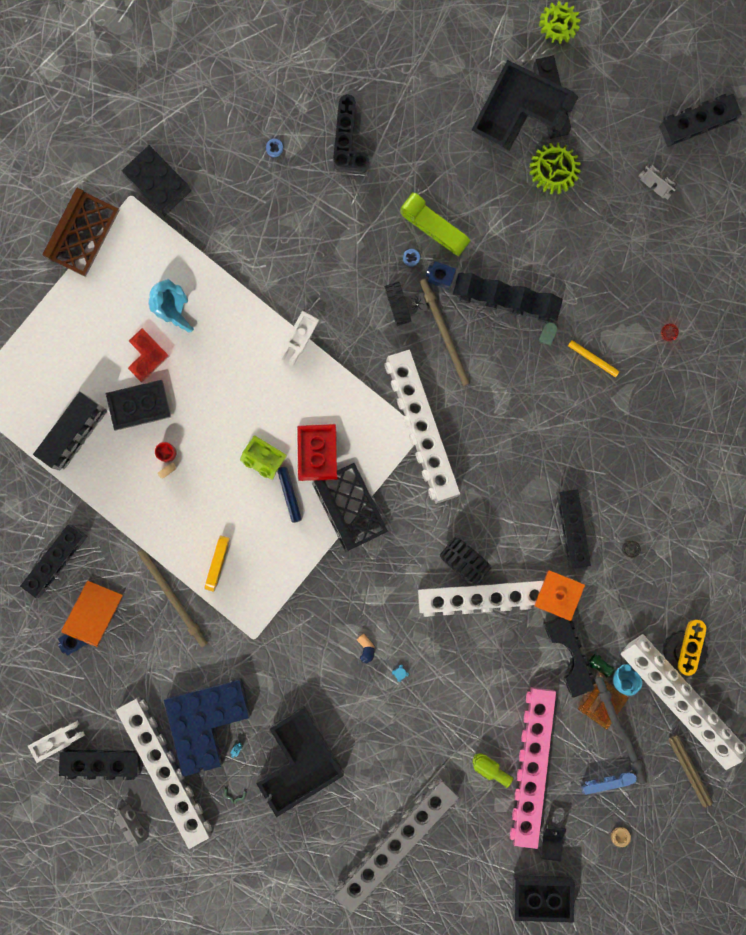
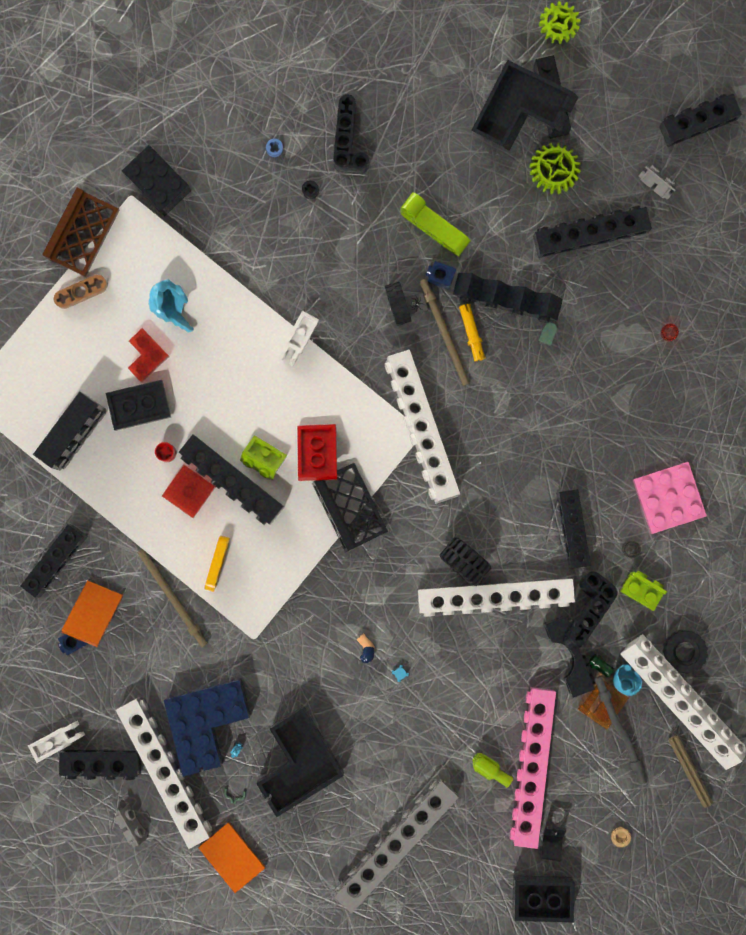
tan tile [157,462,177,479] -> none
dark blue axle [277,467,302,523] -> none
medium blue bush [403,249,420,267] -> none
orange plate [534,570,585,621] -> none
yellow bar [568,340,619,377] -> none
medium blue hinge [581,772,637,795] -> none
yellow beam [678,619,706,676] -> none
none -> medium nougat beam [54,275,108,309]
none -> clear red plate [162,465,216,518]
none -> black brick [179,434,284,525]
none -> orange tile [198,822,265,893]
none -> black bush [302,180,319,199]
none -> yellow pin [459,304,486,362]
none -> black brick [533,206,652,258]
none -> black beam [564,571,618,649]
none -> lime bracket [619,571,667,611]
none -> bright pink plate [633,462,707,534]

